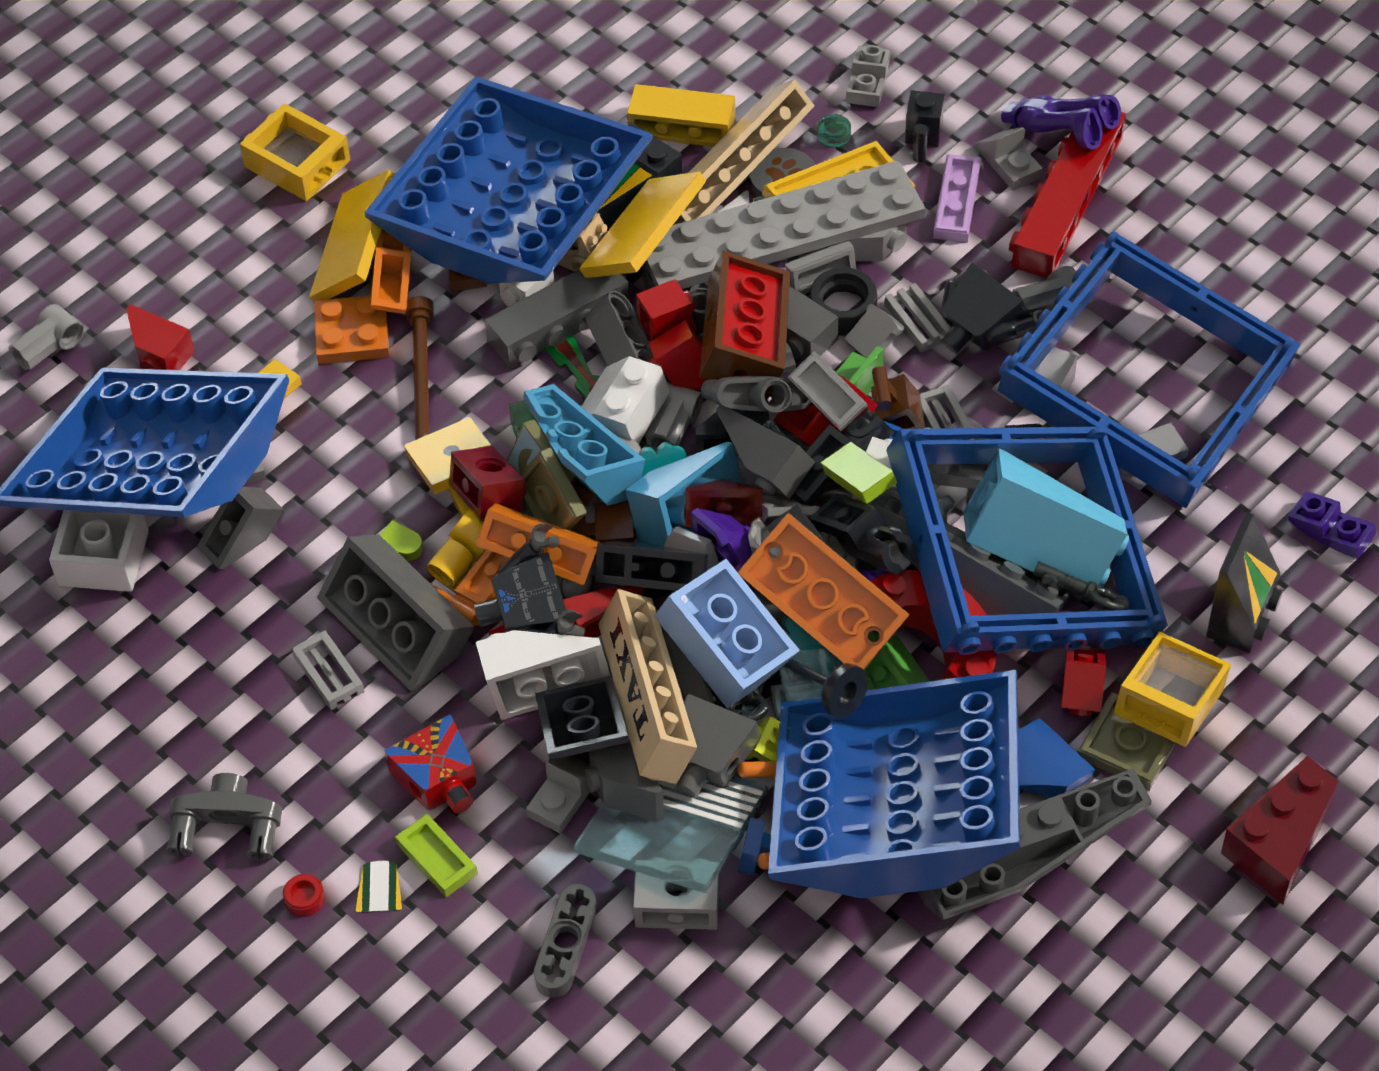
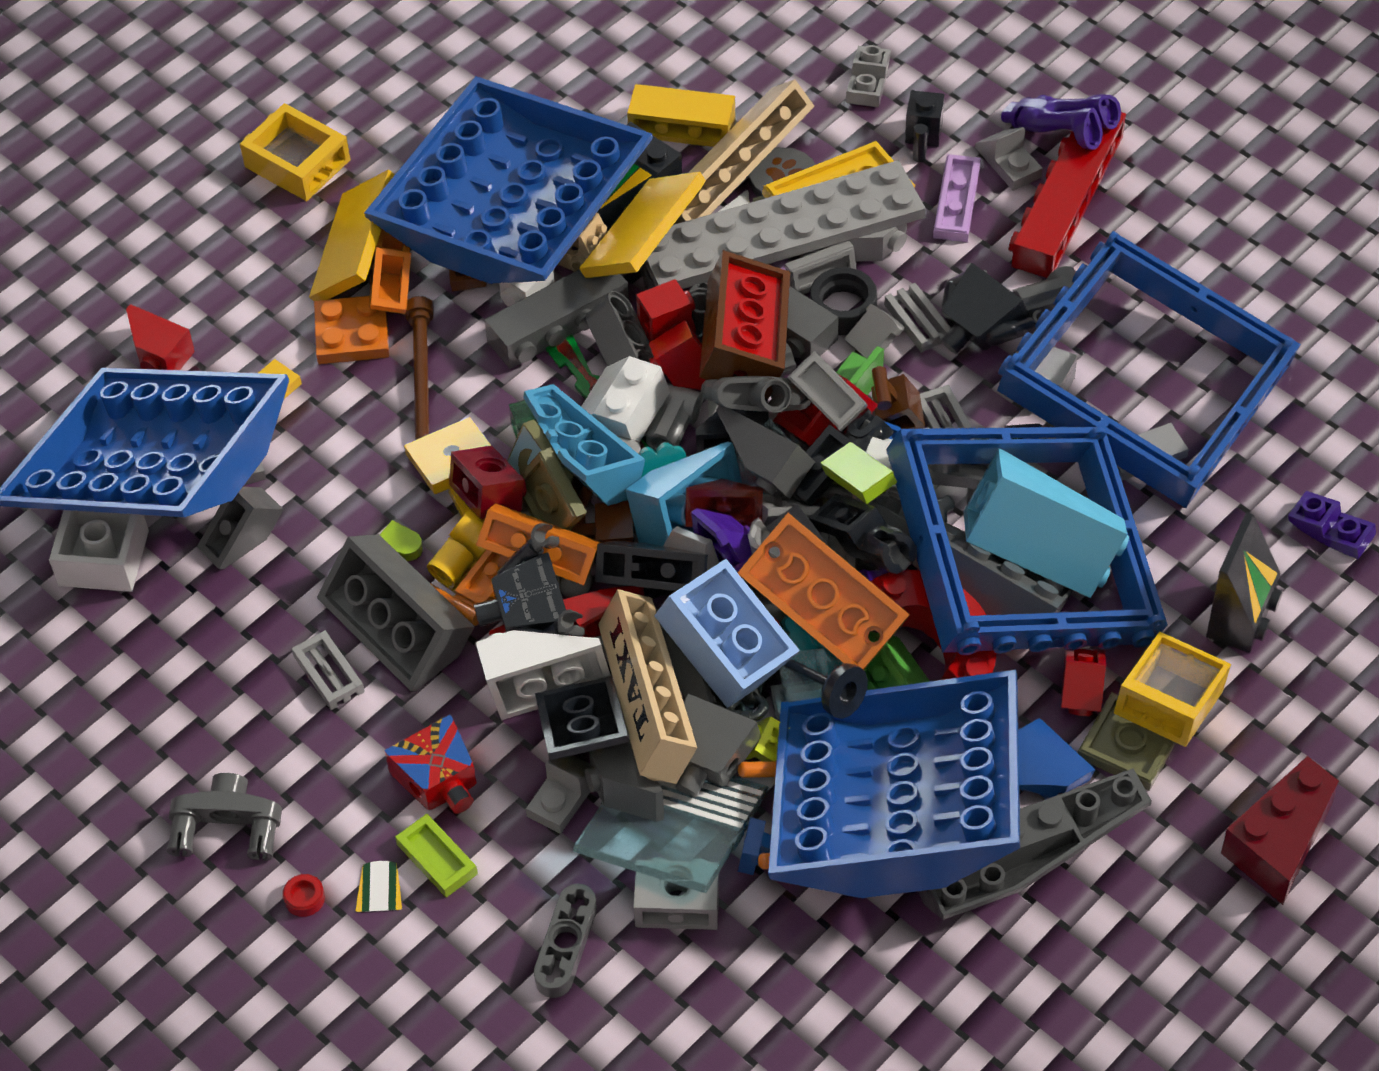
light grey piece [8,304,84,371] -> none
clear green tile [817,114,851,147] -> none
pearl dark grey piece [1033,561,1129,611] -> none

